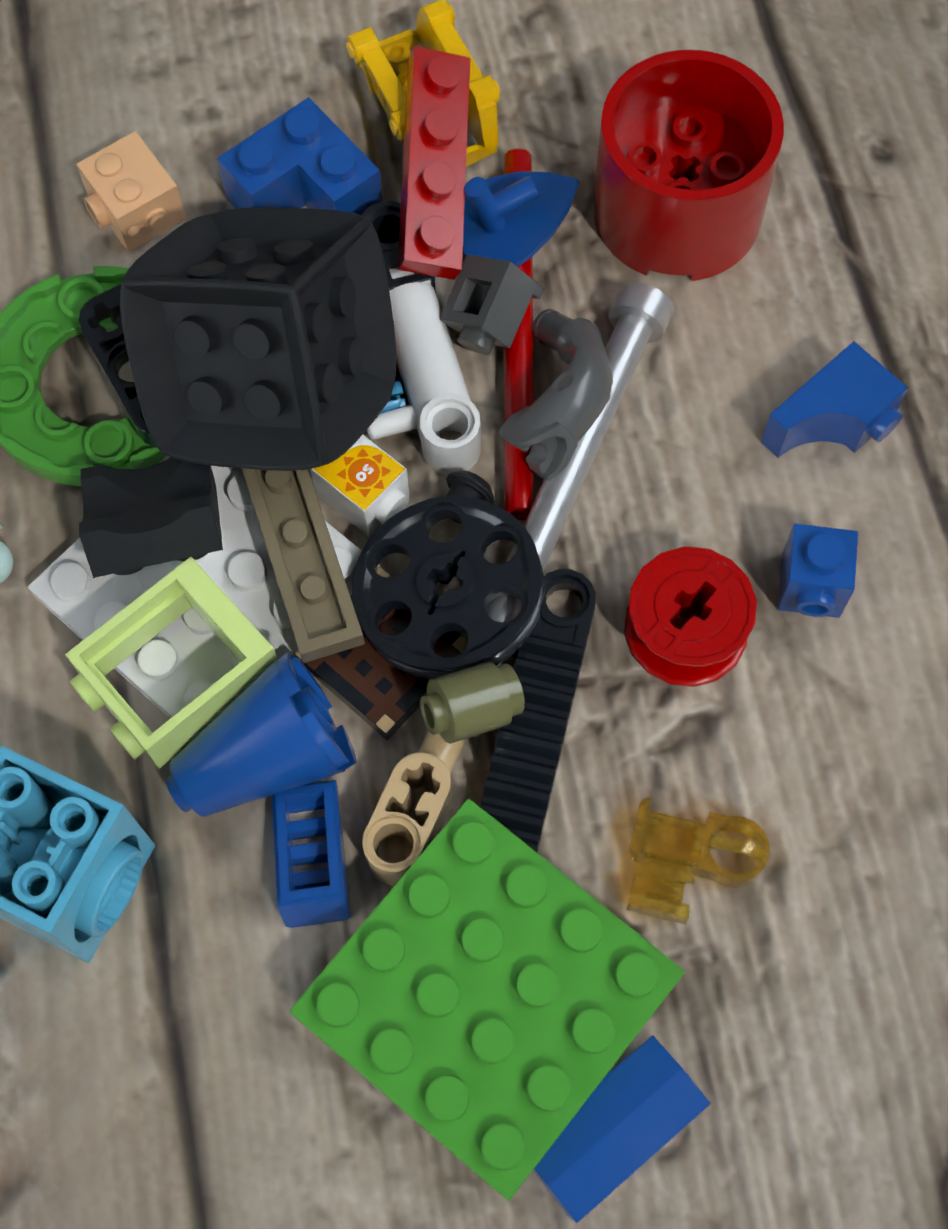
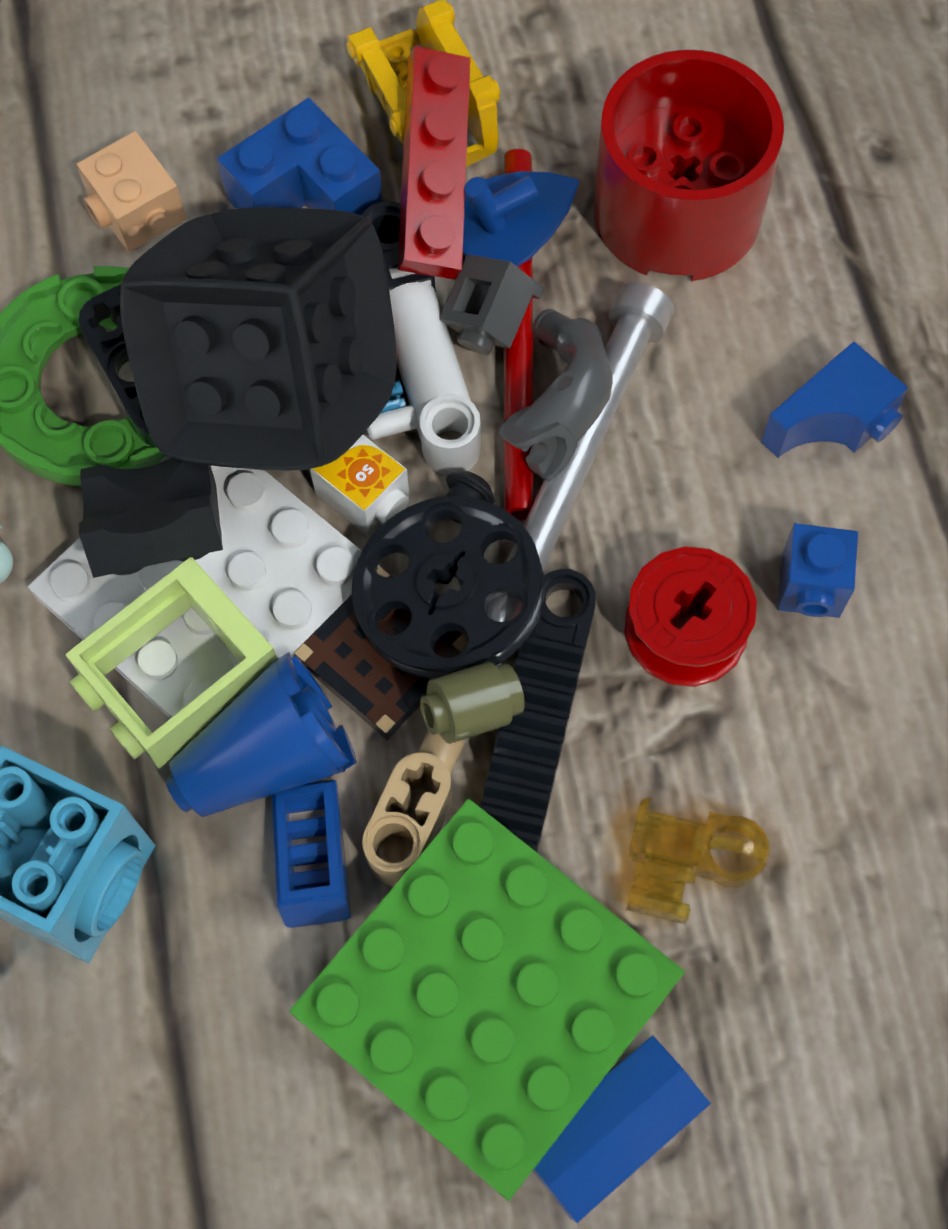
dark tan plate [242,468,365,663] -> none

